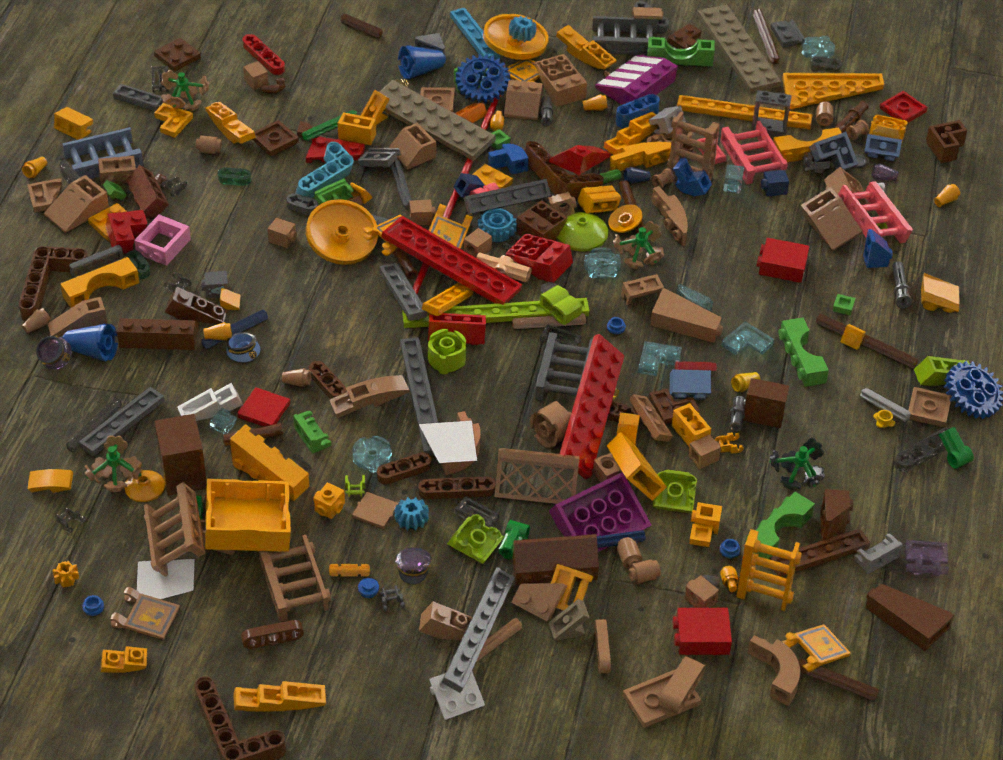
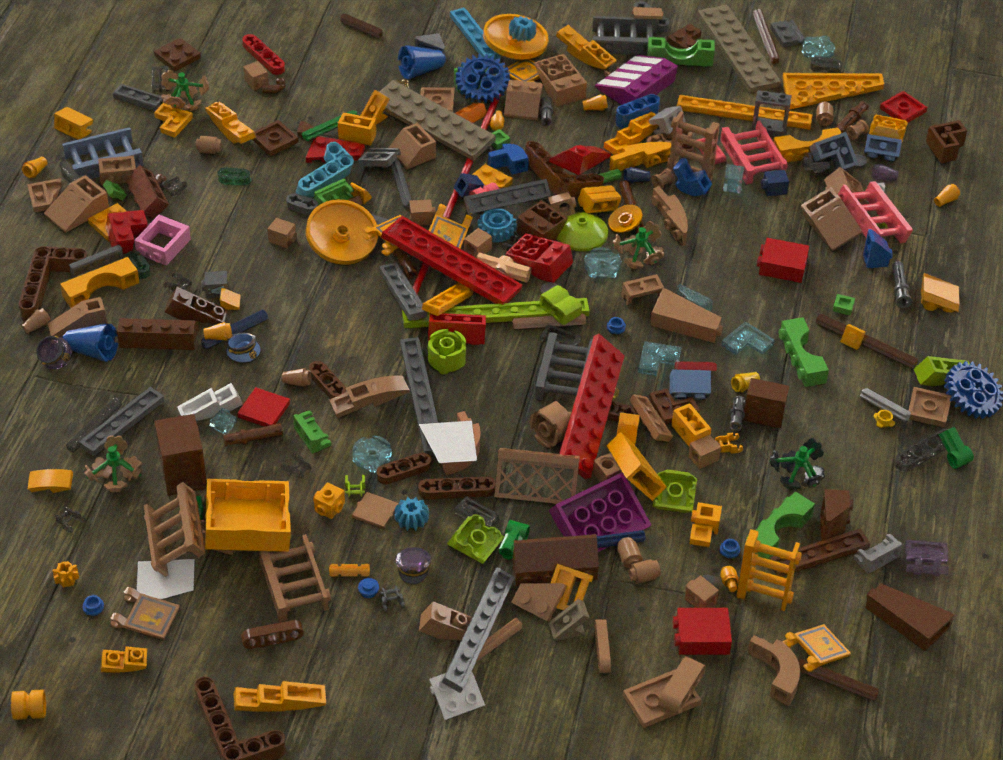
light orange dish [124,470,165,502] -> none
light orange wedge [230,424,309,501] -> none
none -> light orange wheel [11,690,46,720]

